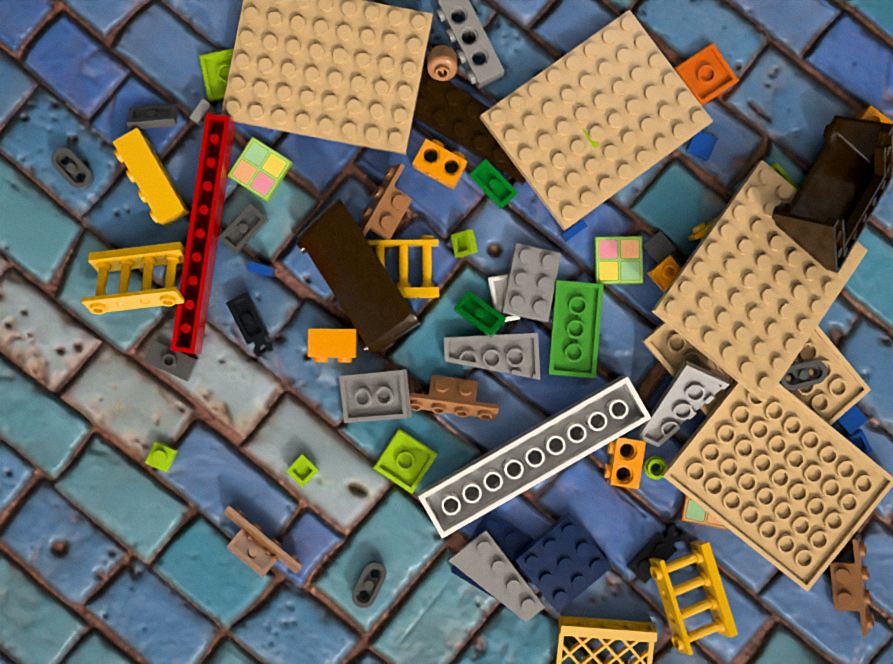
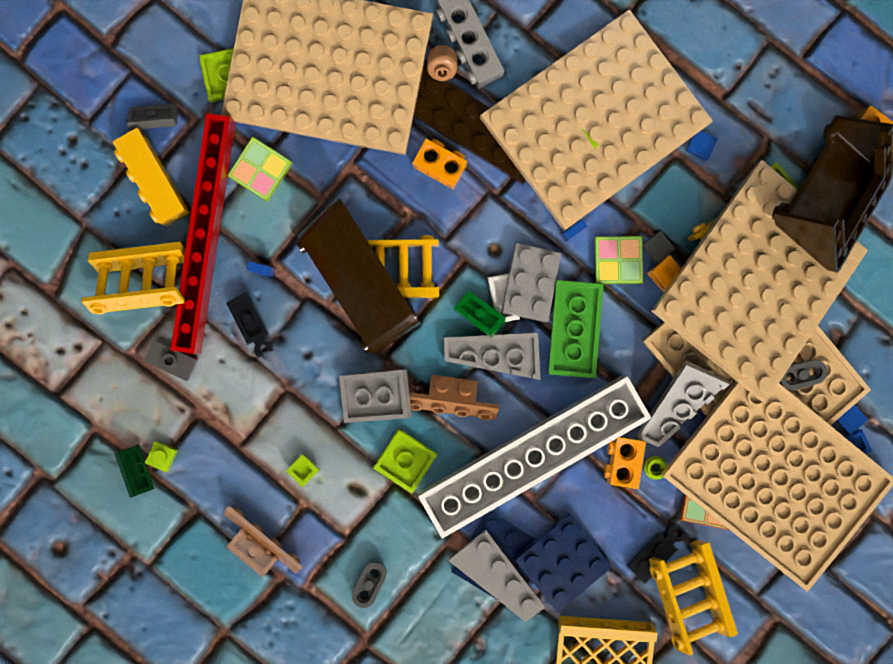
dark grey plate [51,148,94,190] -> none
light grey tile [189,99,215,128] -> none
dark grey plate [218,203,269,254] -> none
light orange brick [308,329,358,362] -> none
medium nougat bracket [358,163,412,240] -> none
lime plate [450,229,478,258] -> none
green plate [469,159,518,210] -> none
orange tile [674,42,739,106] -> none
medium nougat bracket [830,535,874,636] -> none
none -> dark green plate [114,445,155,498]

